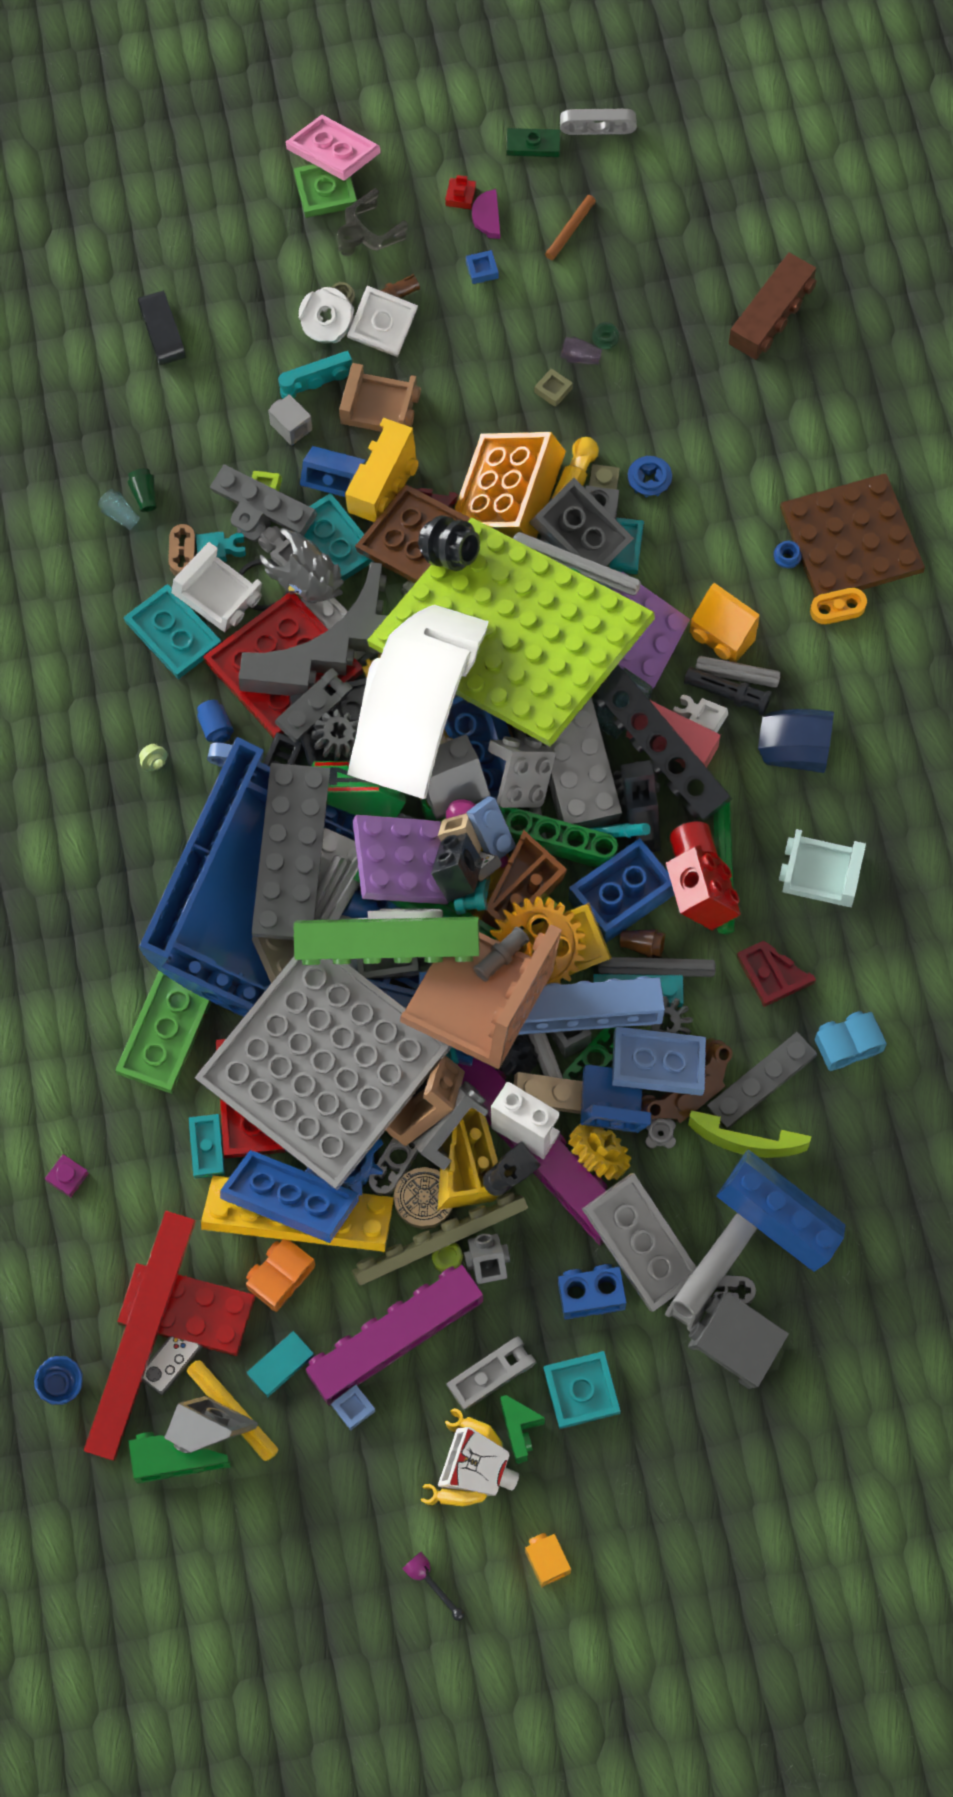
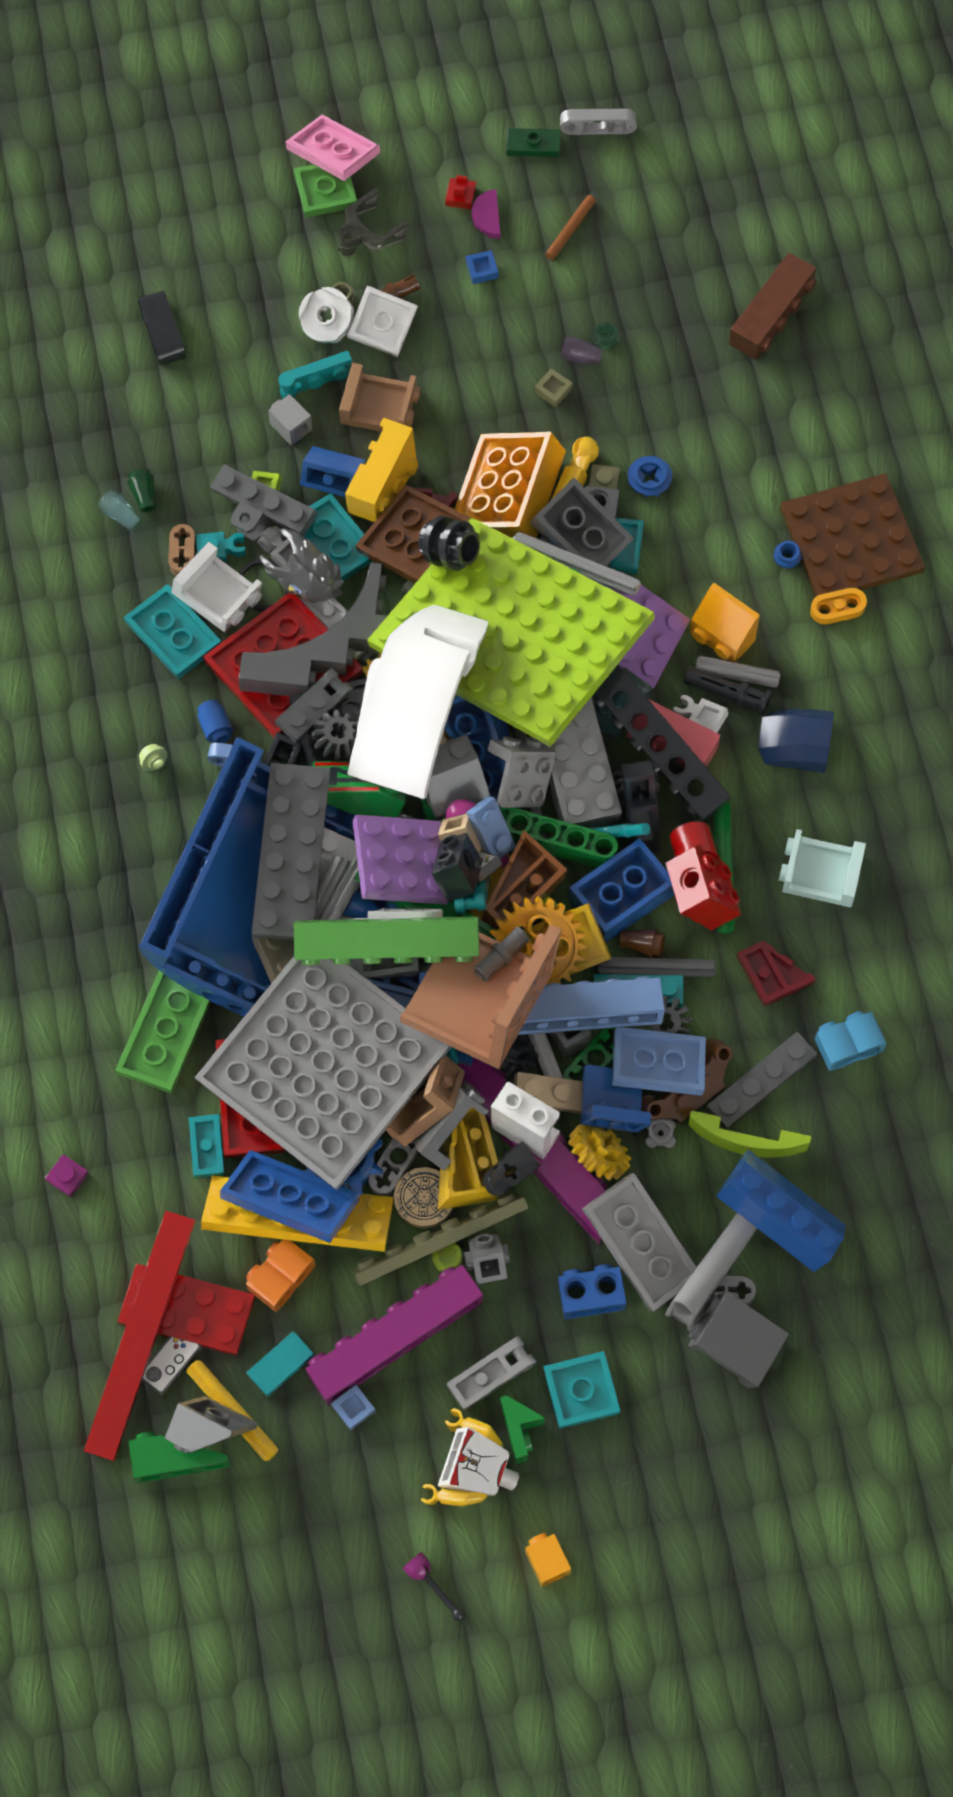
blue hair [34,1356,83,1405] -> none

